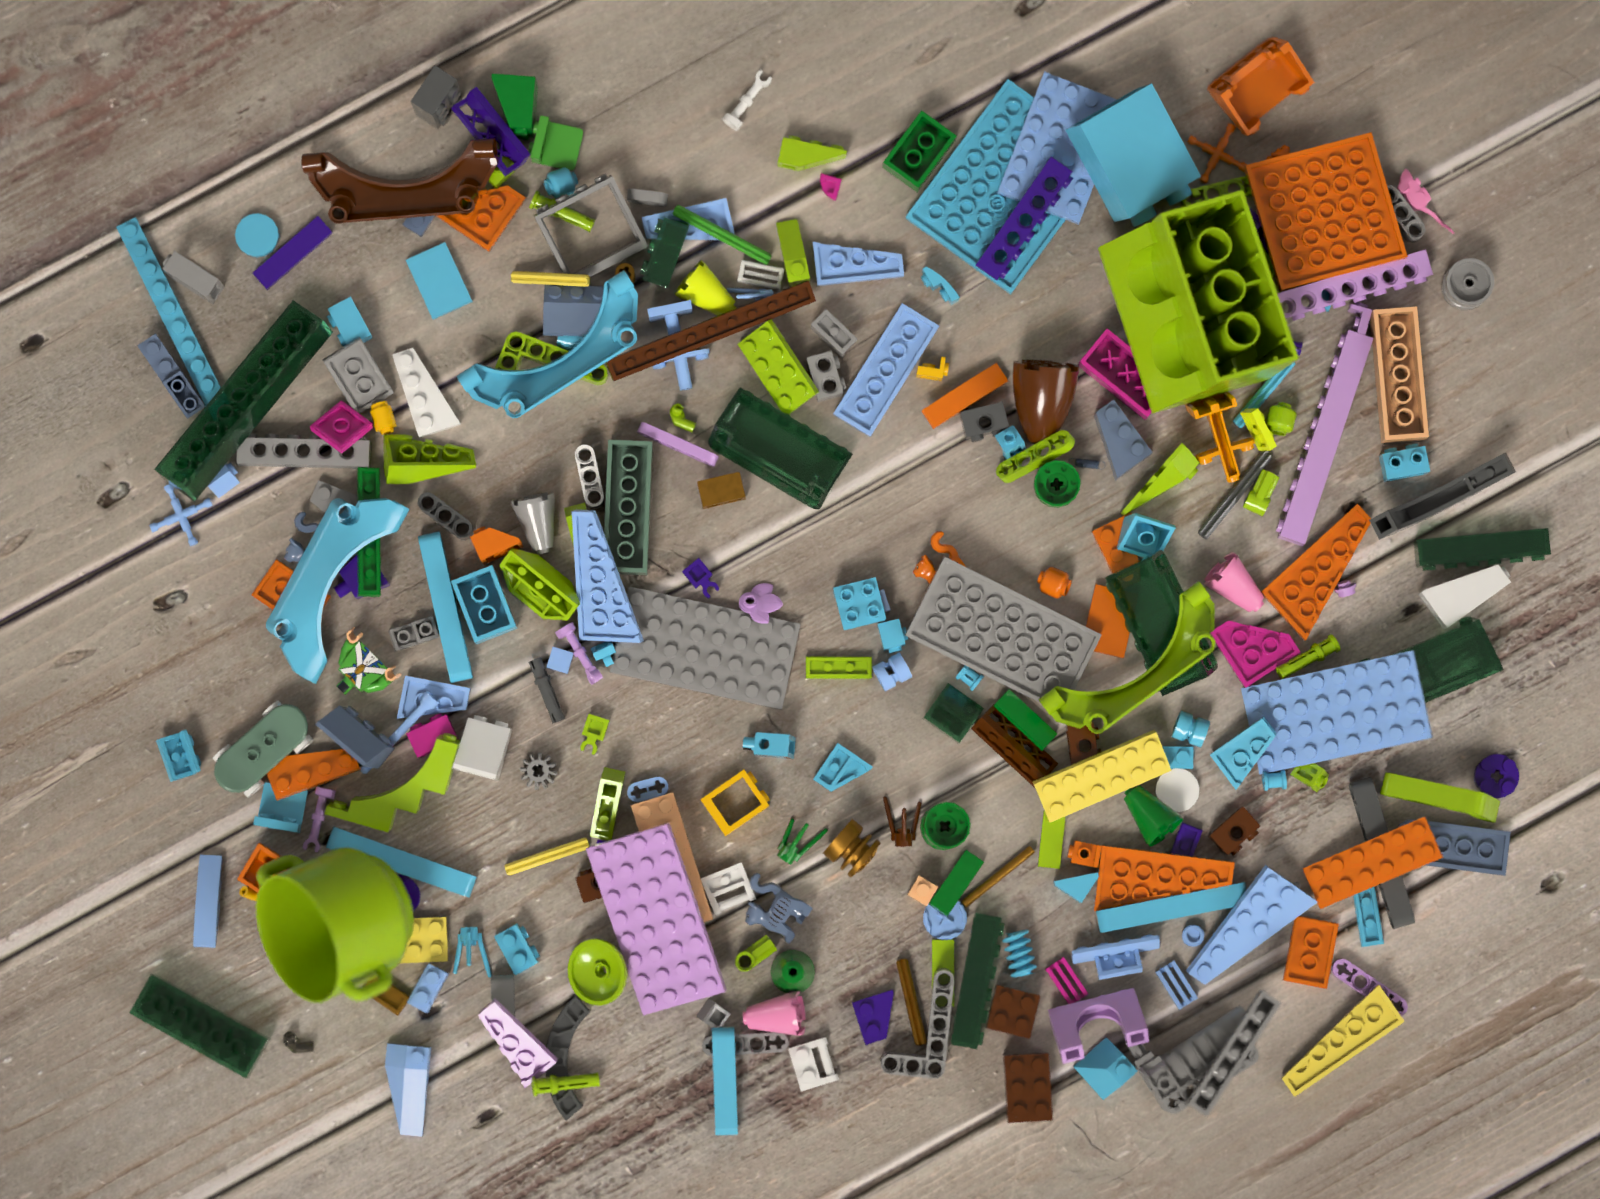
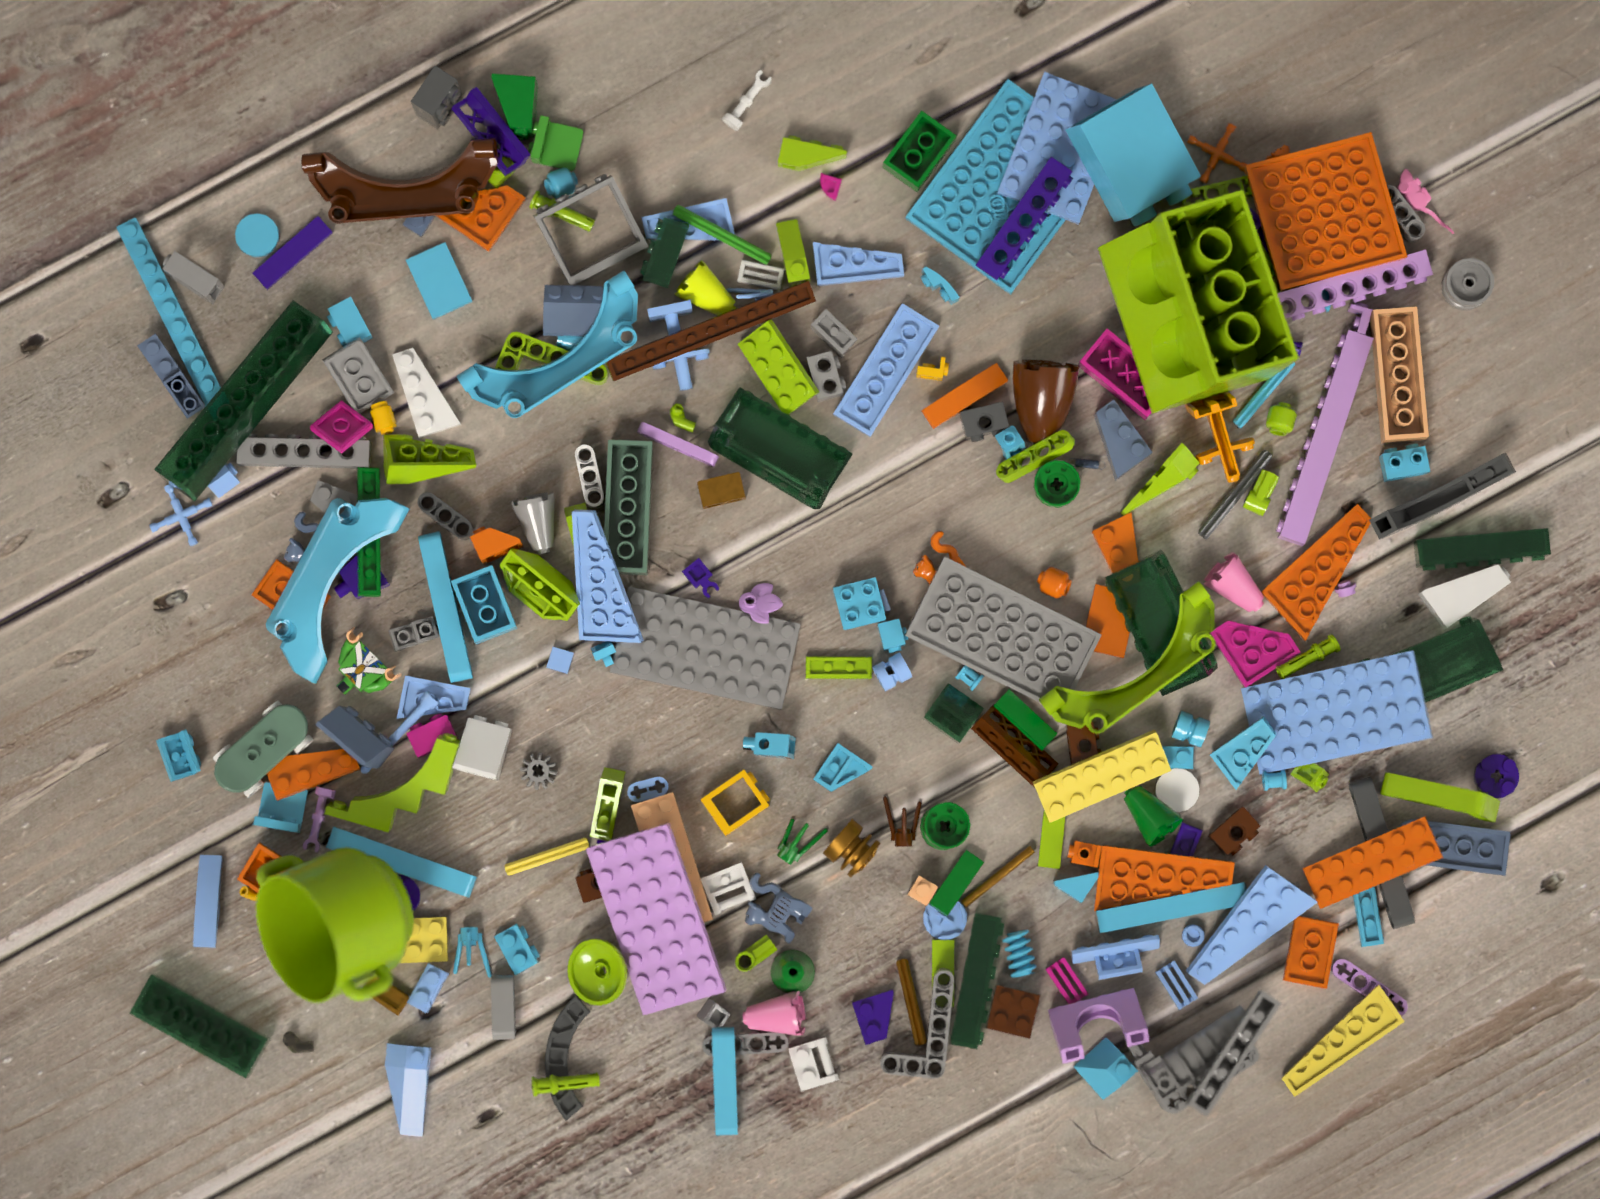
wing [478,998,557,1088] -> none
light yellow axle [511,271,590,287] -> none
dark grey pin [528,657,566,724] -> none
lavender piece [555,622,603,685] -> none
lime plate [580,714,610,755] -> none
pearl gold bush [615,263,635,283] -> none
light grey beam [626,189,668,207] -> none
reddish brown brick [1003,1053,1053,1123] -> none
medium azure slope [1117,513,1176,562] -> none
orange windscreen [1207,37,1315,136] -> none
neon yellow plate [1240,408,1277,451] -> none

